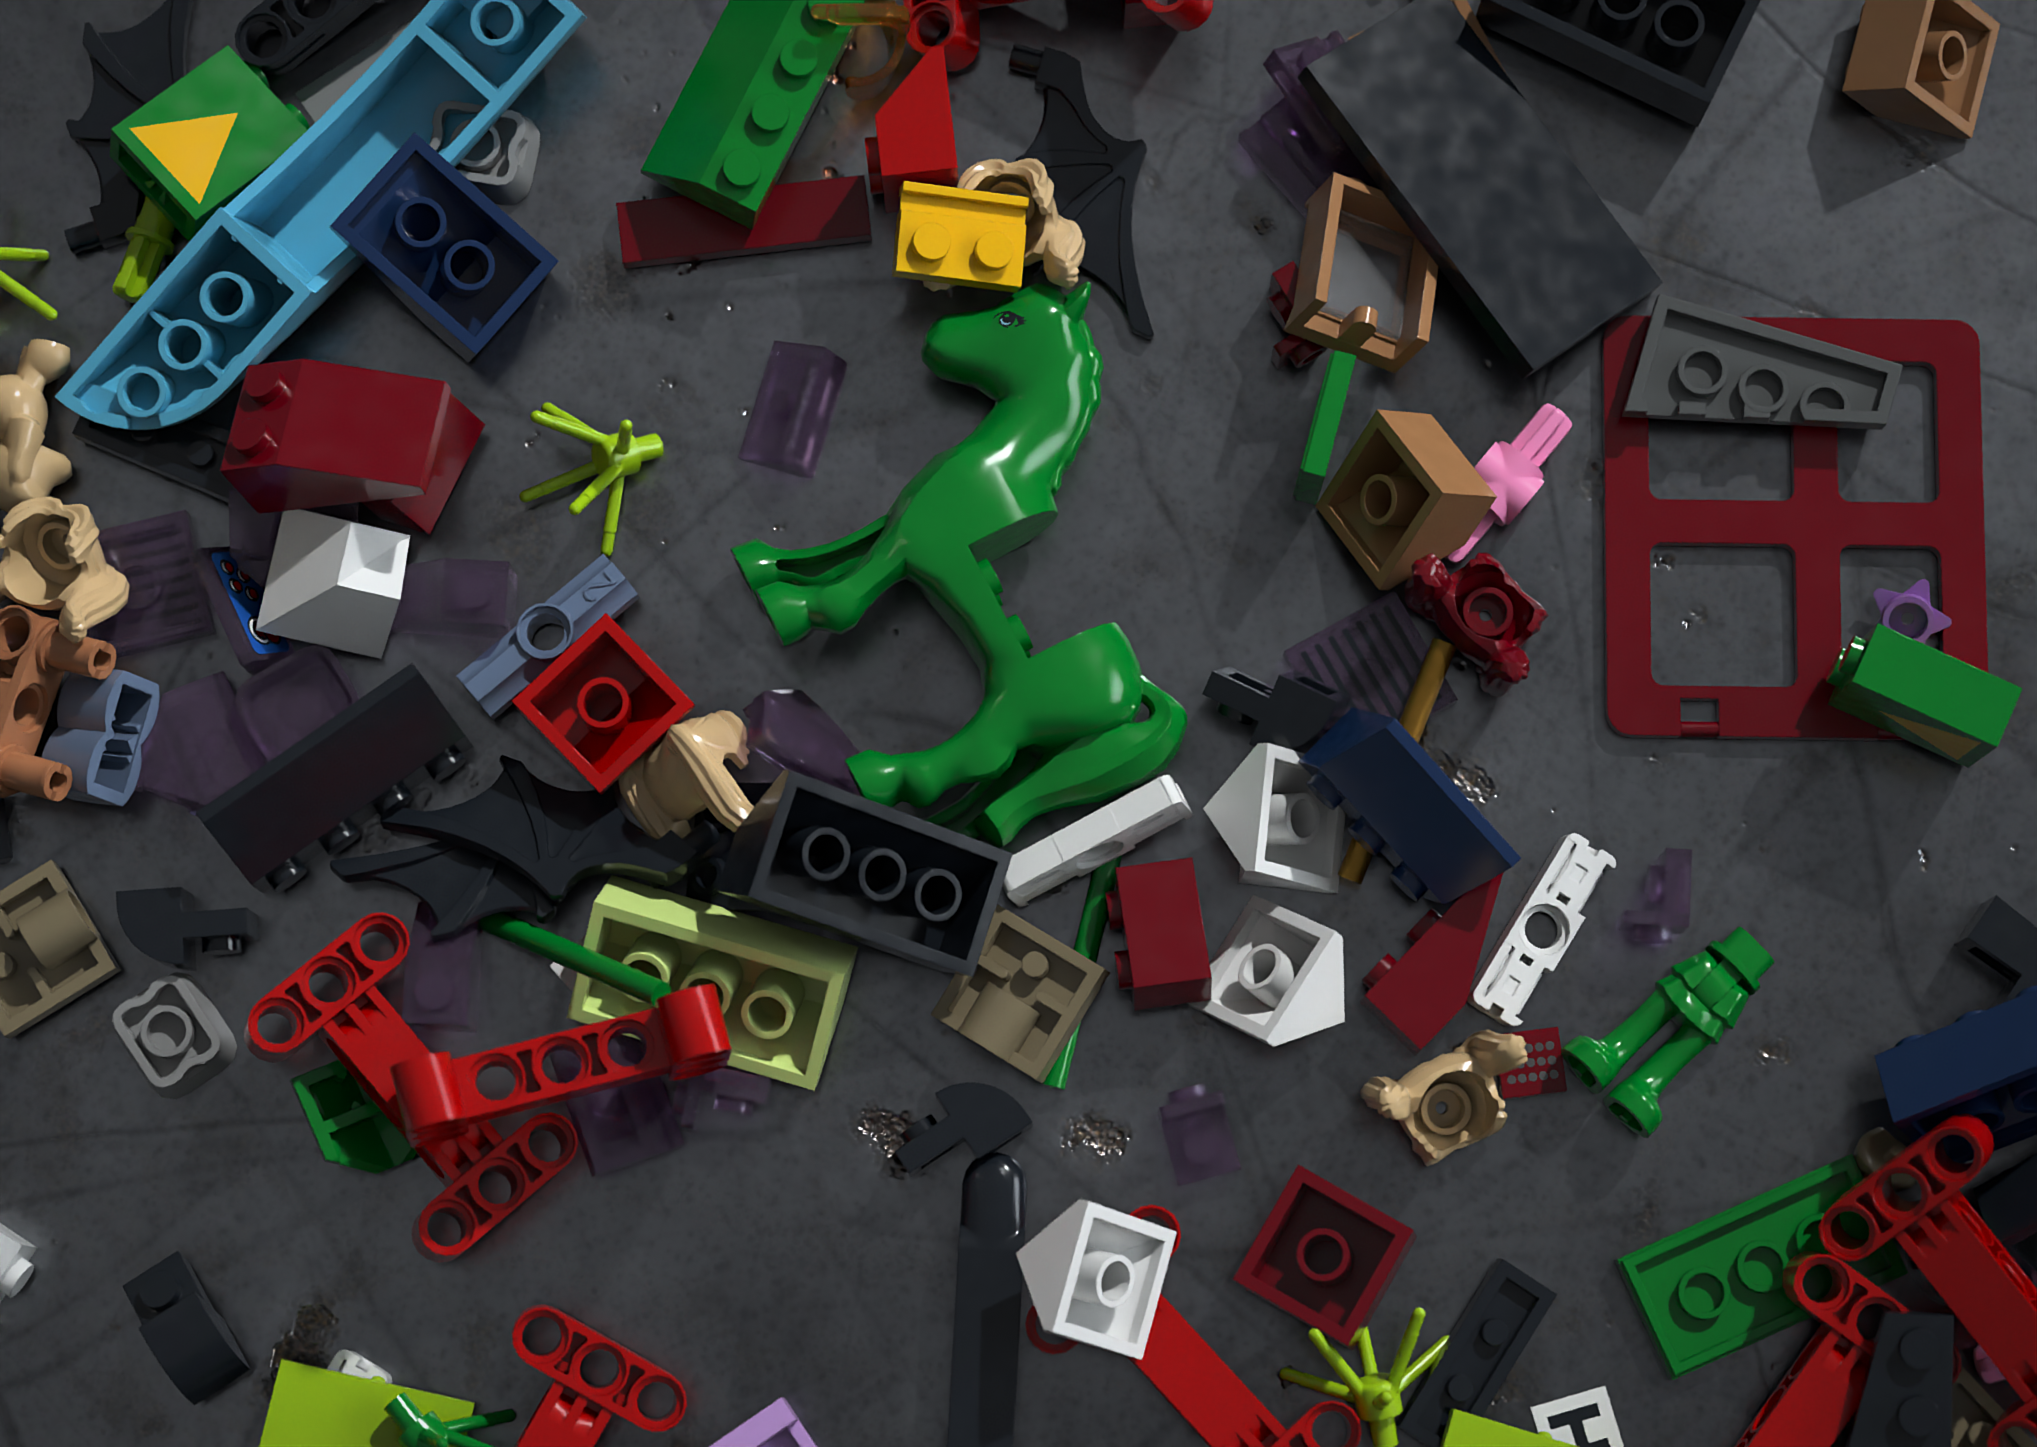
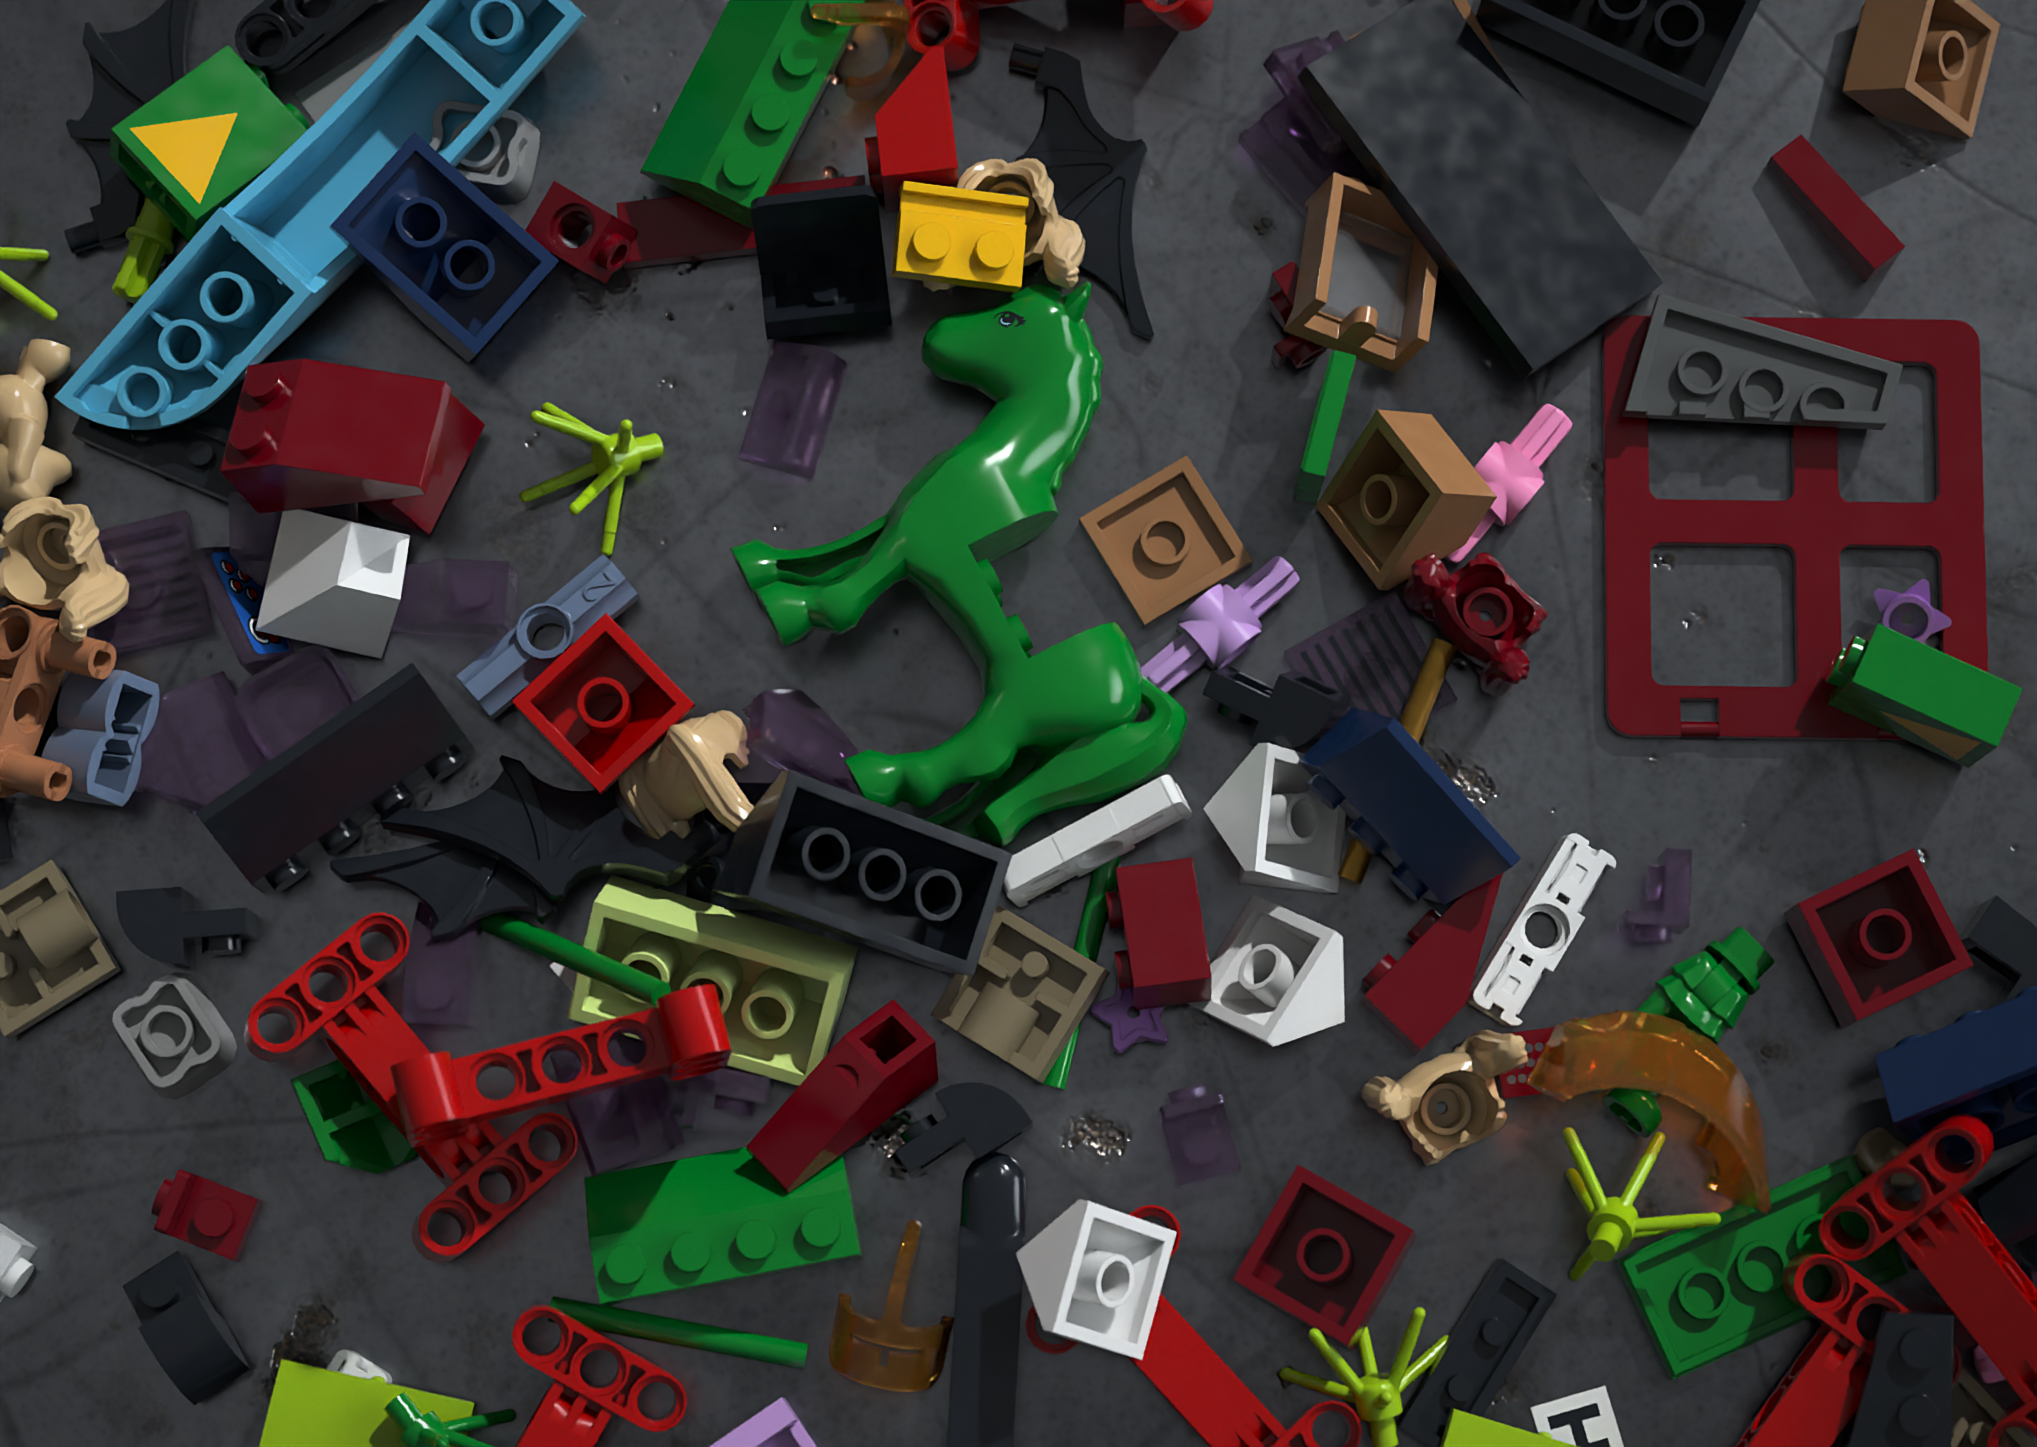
none -> dark red bracket [152,1169,262,1261]
none -> dark red brick [525,181,637,284]
none -> green bar [548,1296,809,1370]
none -> green slope [584,1147,863,1306]
none -> dark red slope [746,999,939,1194]
none -> black bracket [750,185,892,339]
none -> clear orange helmet [829,1220,954,1392]
none -> medium nougat tile [1079,455,1253,629]
none -> medium lavender plate [1090,984,1169,1053]
none -> lavender axle [1141,556,1300,694]
none -> clear orange windscreen [1527,1010,1771,1213]
none -> lime plant [1562,1127,1721,1281]
none -> dark red piece [1767,134,1905,283]
none -> dark red brick [1784,848,1974,1029]

